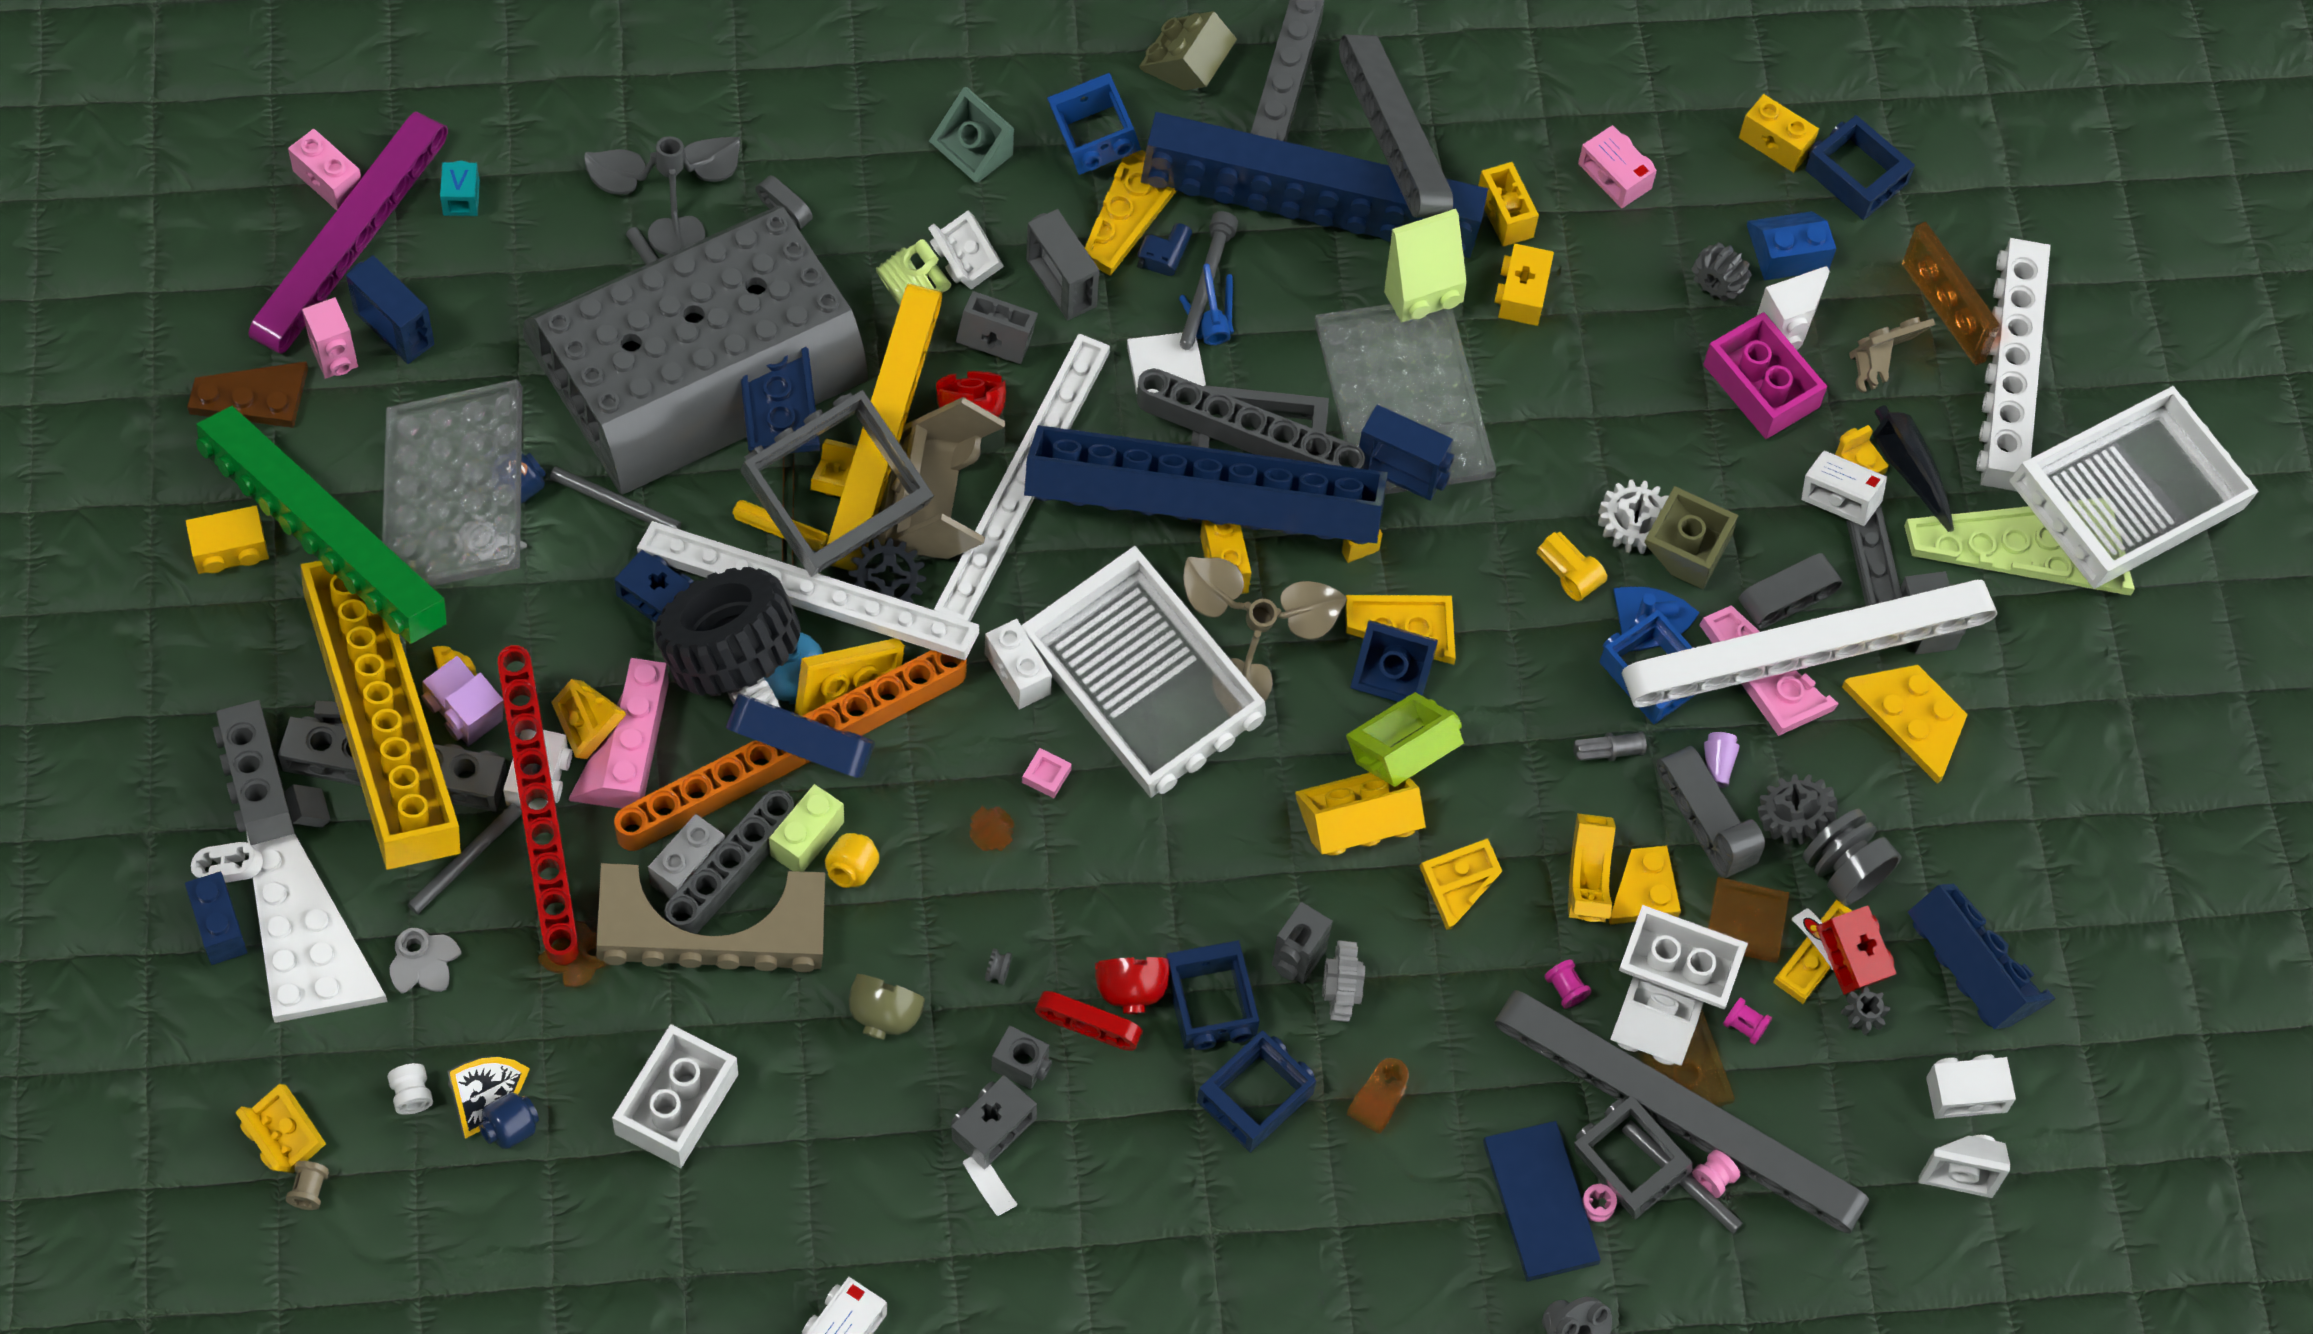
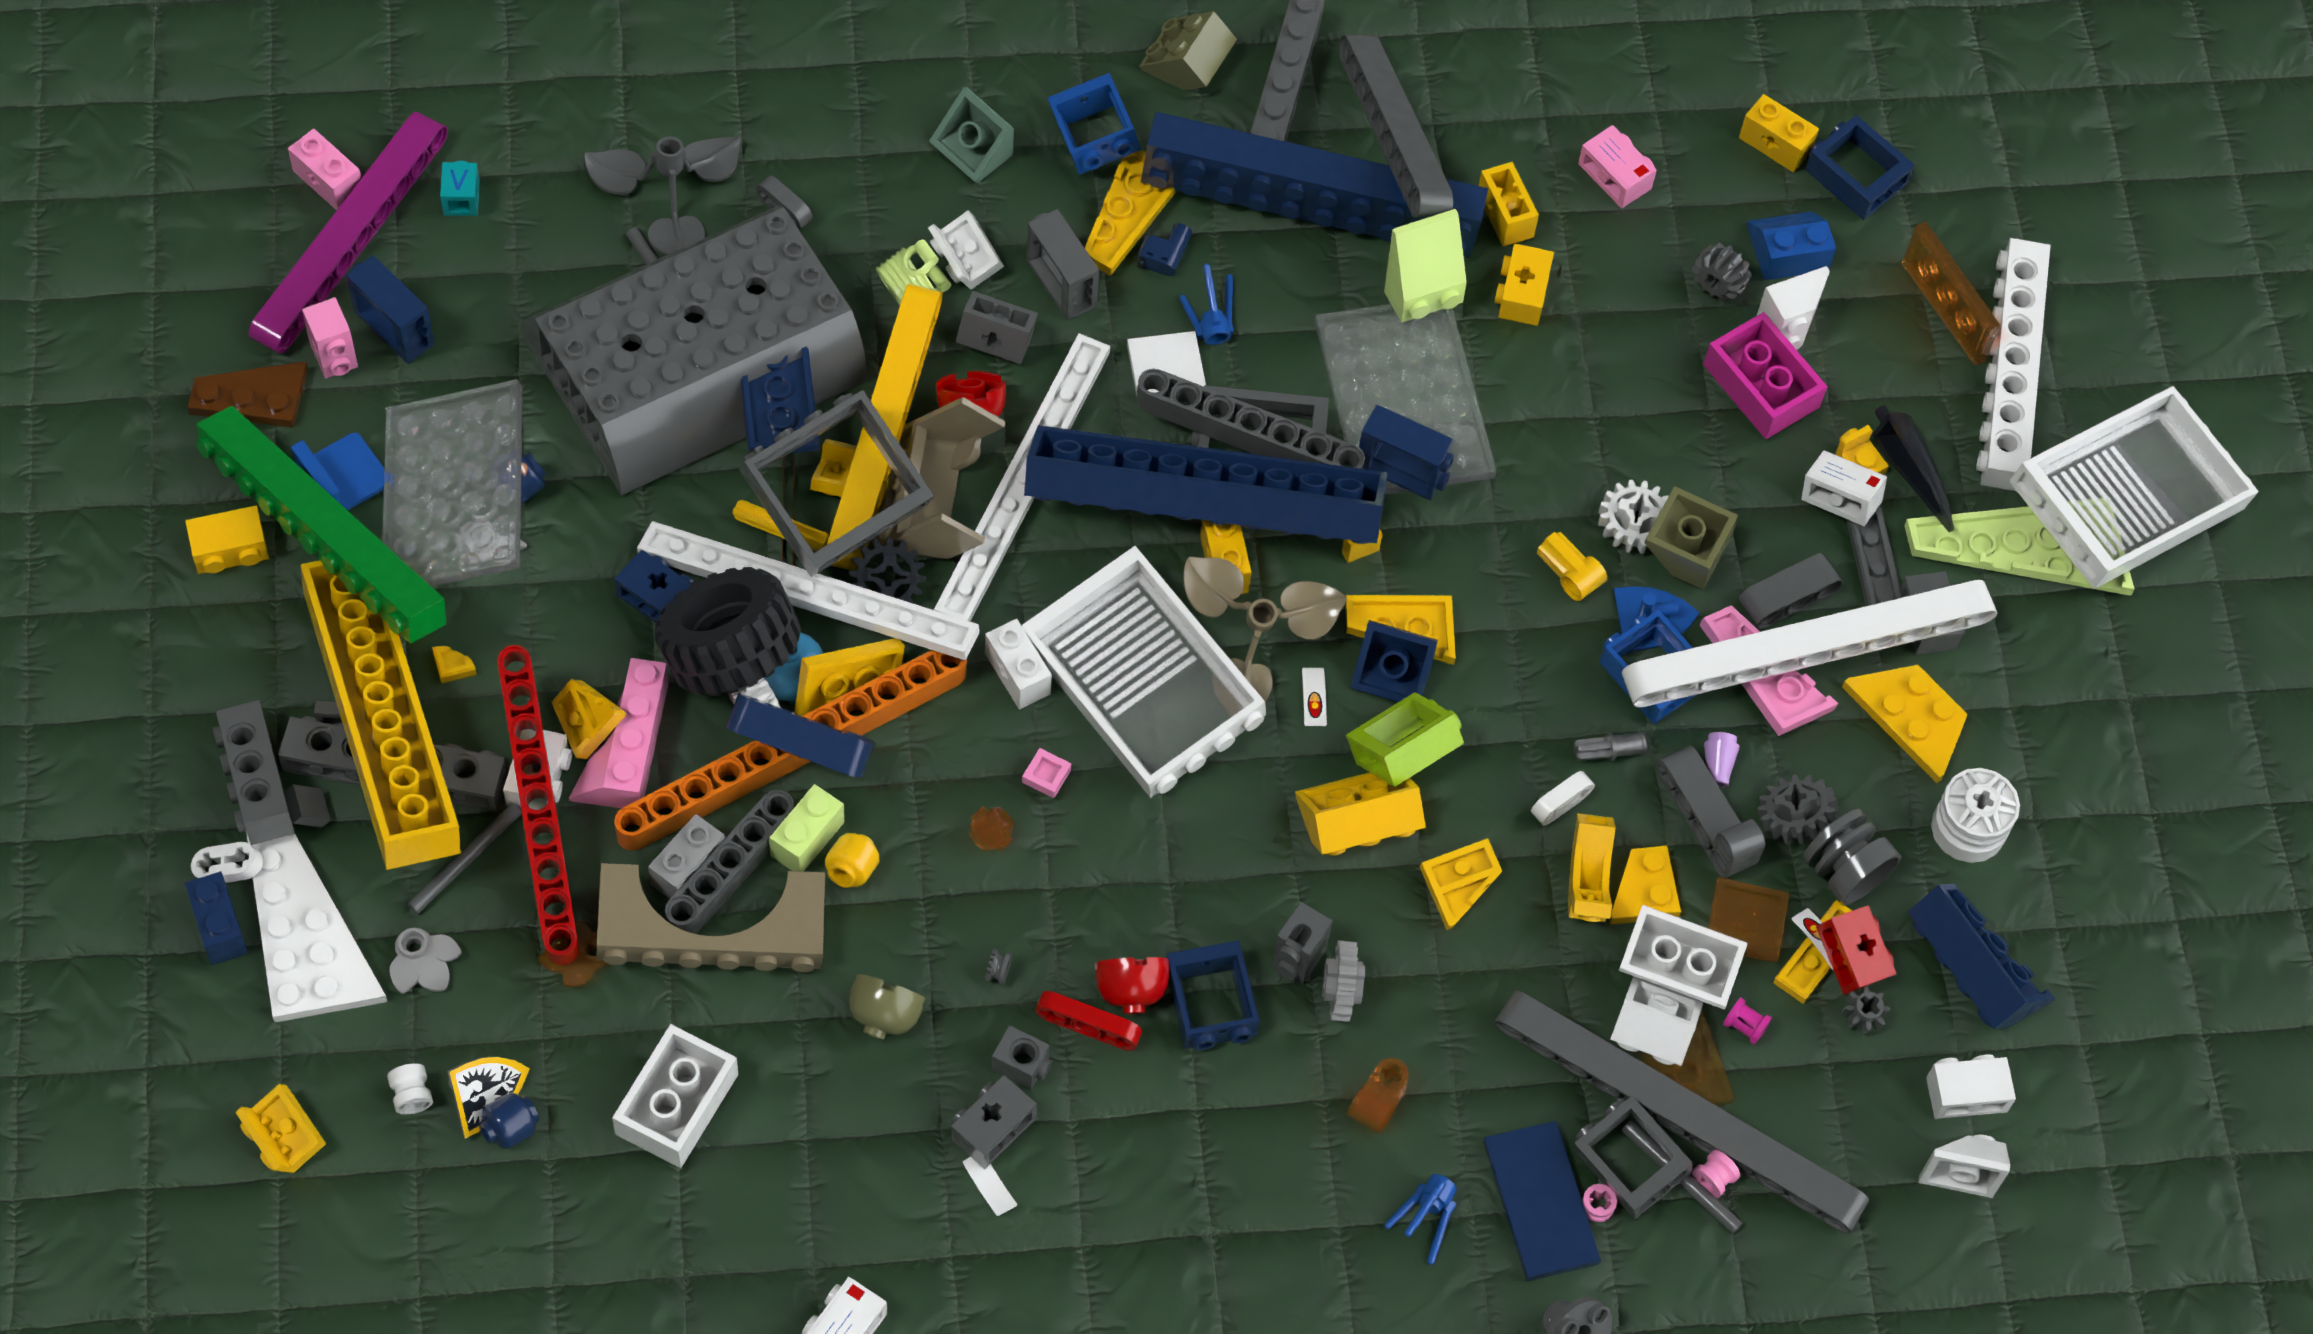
dark tan bush [286,1161,329,1210] -> none
lavender brick [421,656,504,746] -> none
dark grey bar [550,466,681,530] -> none
dark grey piece [1180,211,1238,350] -> none
dark blue window [1197,1030,1316,1153] -> none
dark pink bush [1544,959,1592,1009] -> none
dark tan plate [1849,317,1935,393] -> none
none -> blue bracket [291,433,391,510]
none -> white sticker [1302,668,1327,726]
none -> blue plant [1384,1174,1457,1265]
none -> white beam [1531,771,1595,826]
none -> white wheel [1931,768,2020,863]

